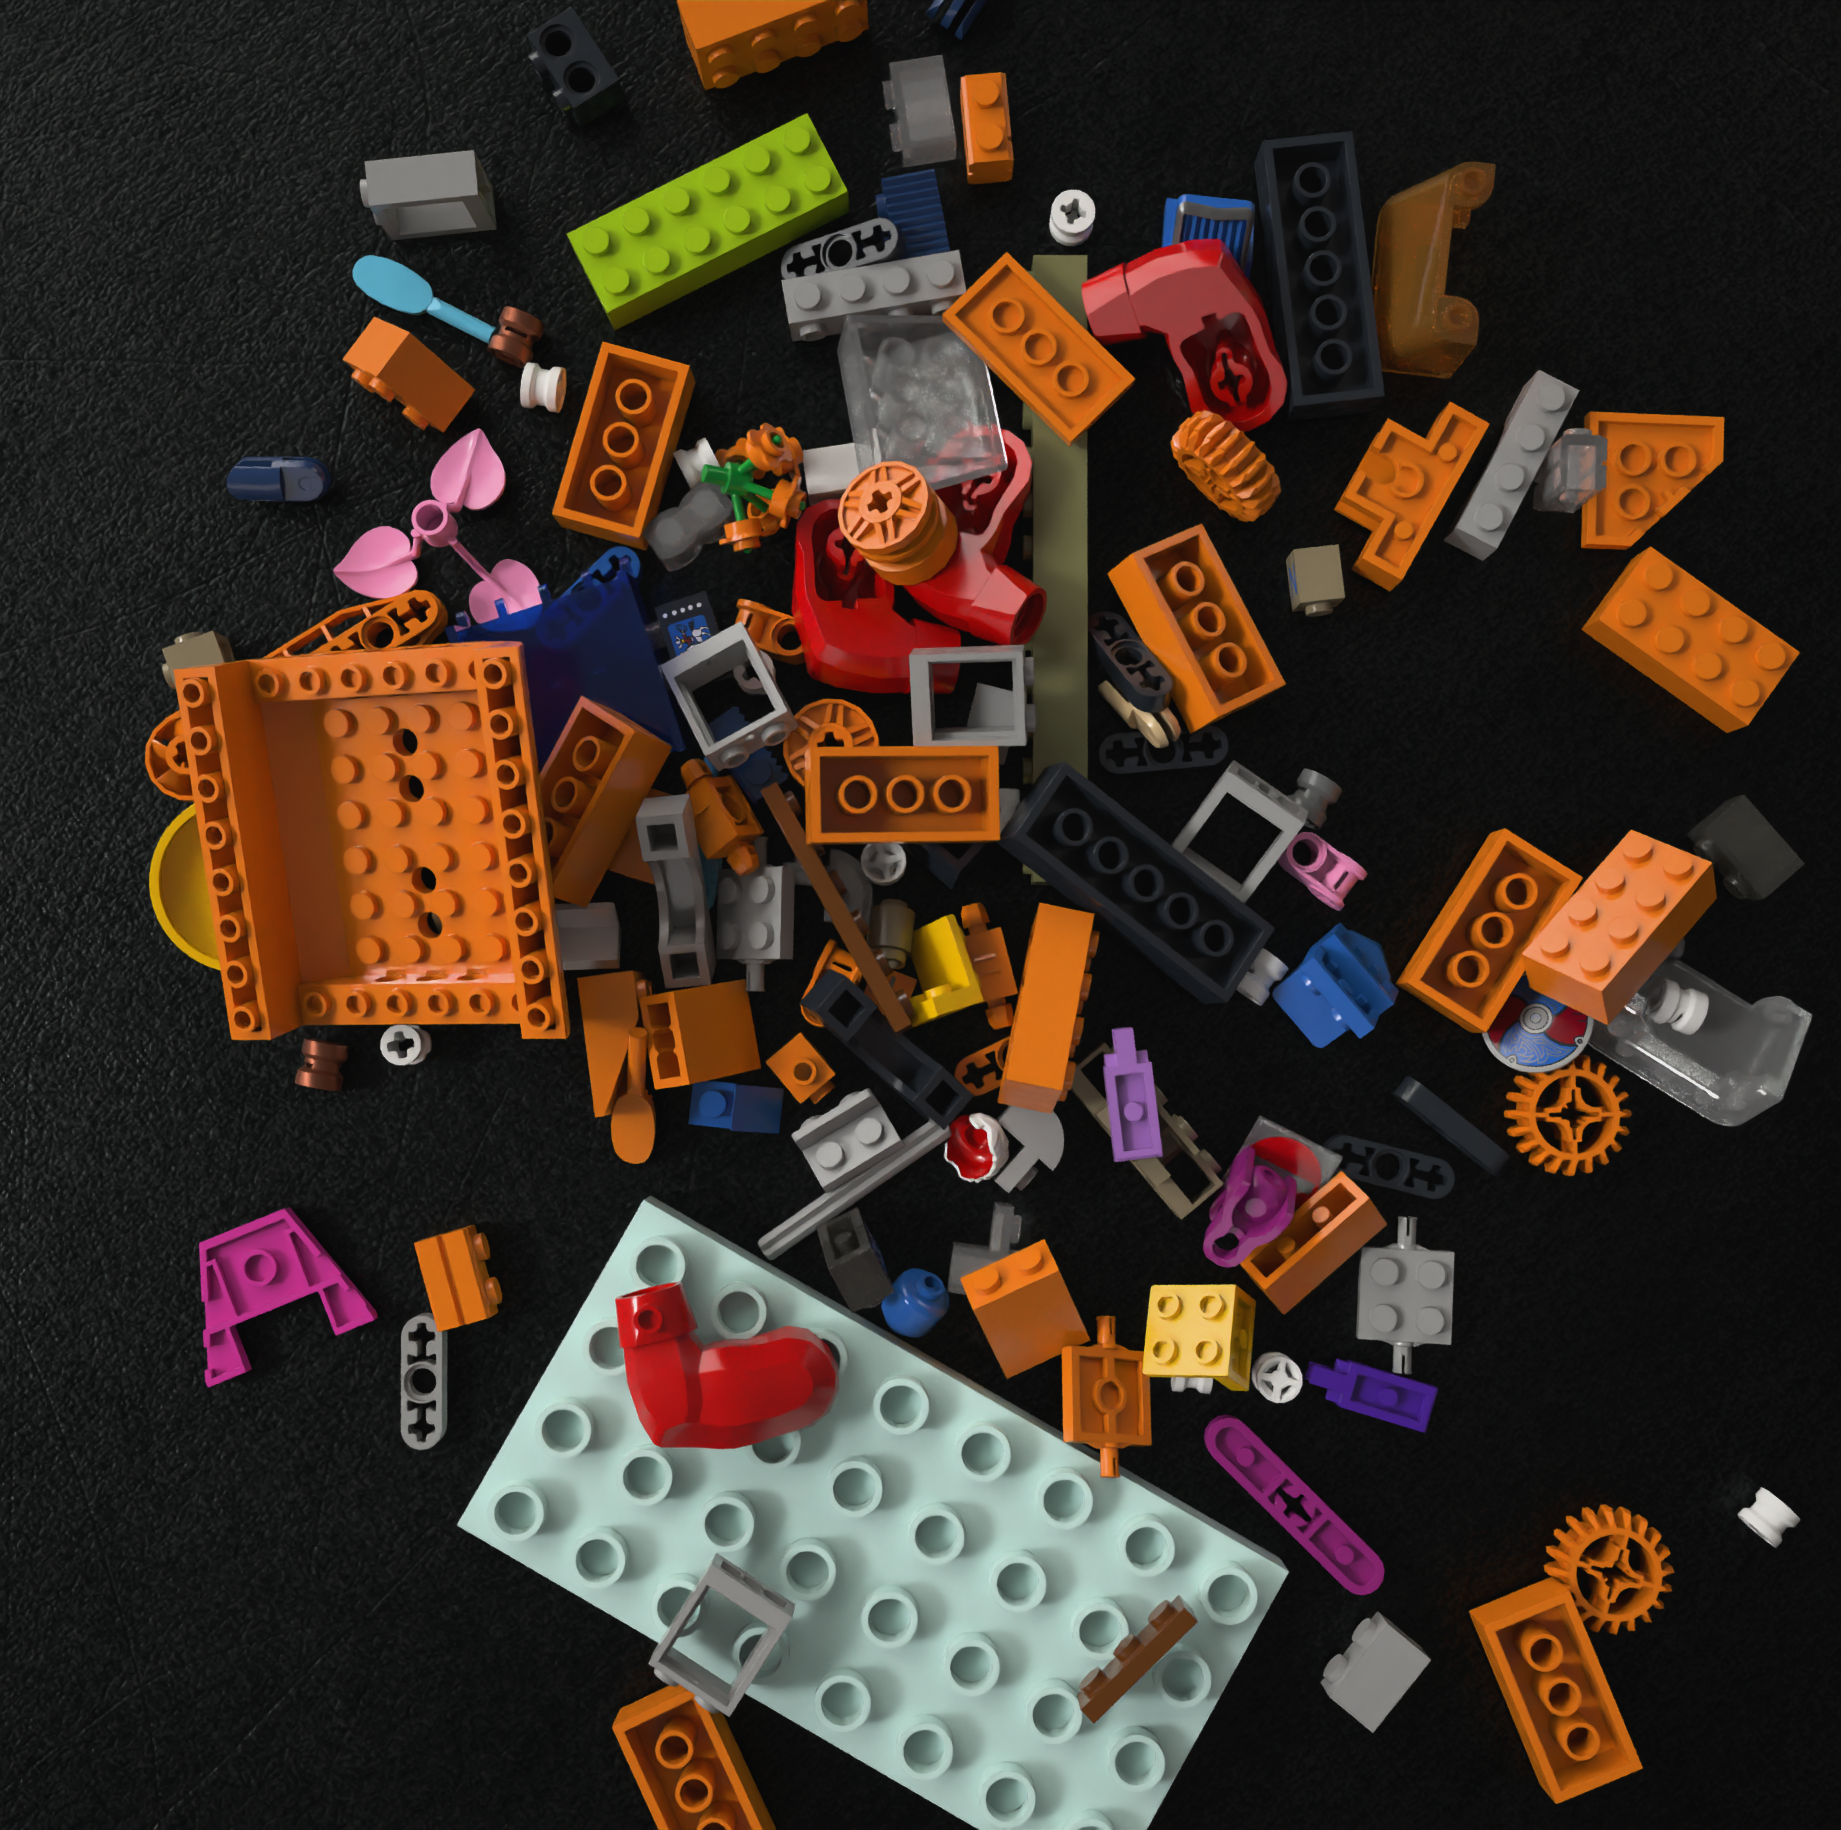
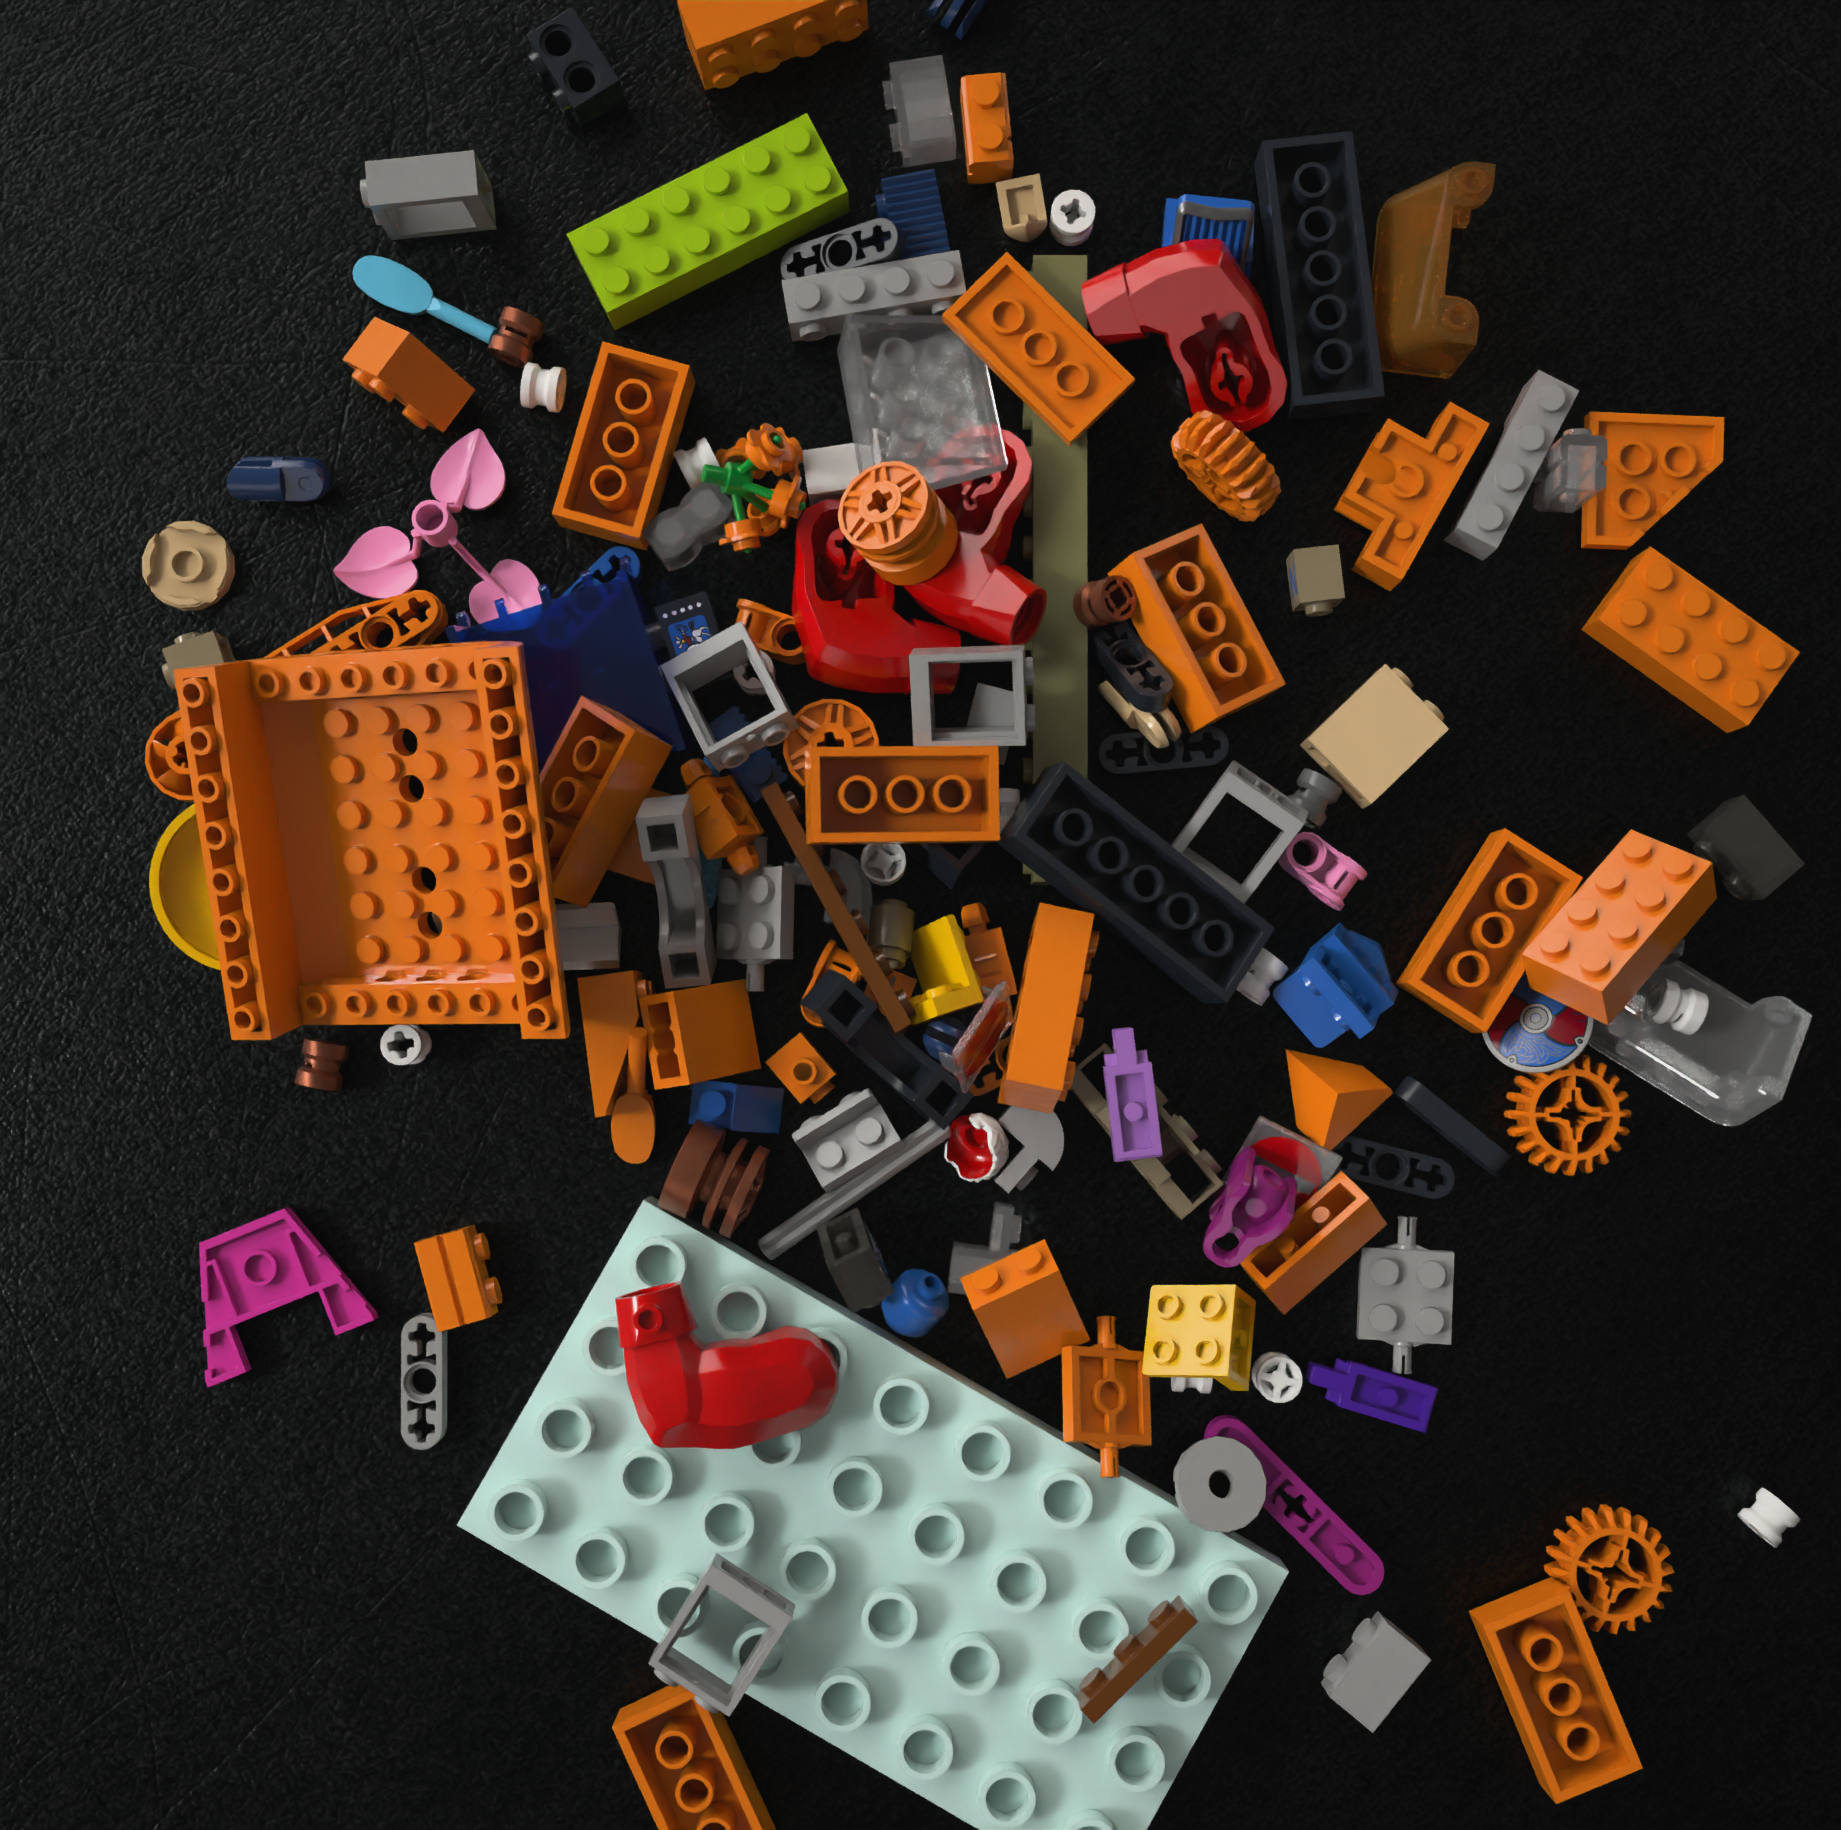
none -> tan tile [142,521,235,611]
none -> copper wheel [658,1118,770,1238]
none -> dark blue arm [922,1016,970,1062]
none -> clear piece [939,980,1013,1094]
none -> tan plate [996,174,1048,243]
none -> copper wheel [1073,575,1137,628]
none -> light grey tile [1173,1436,1266,1533]
none -> orange slope [1285,1049,1393,1155]
none -> tan brick [1300,664,1449,809]

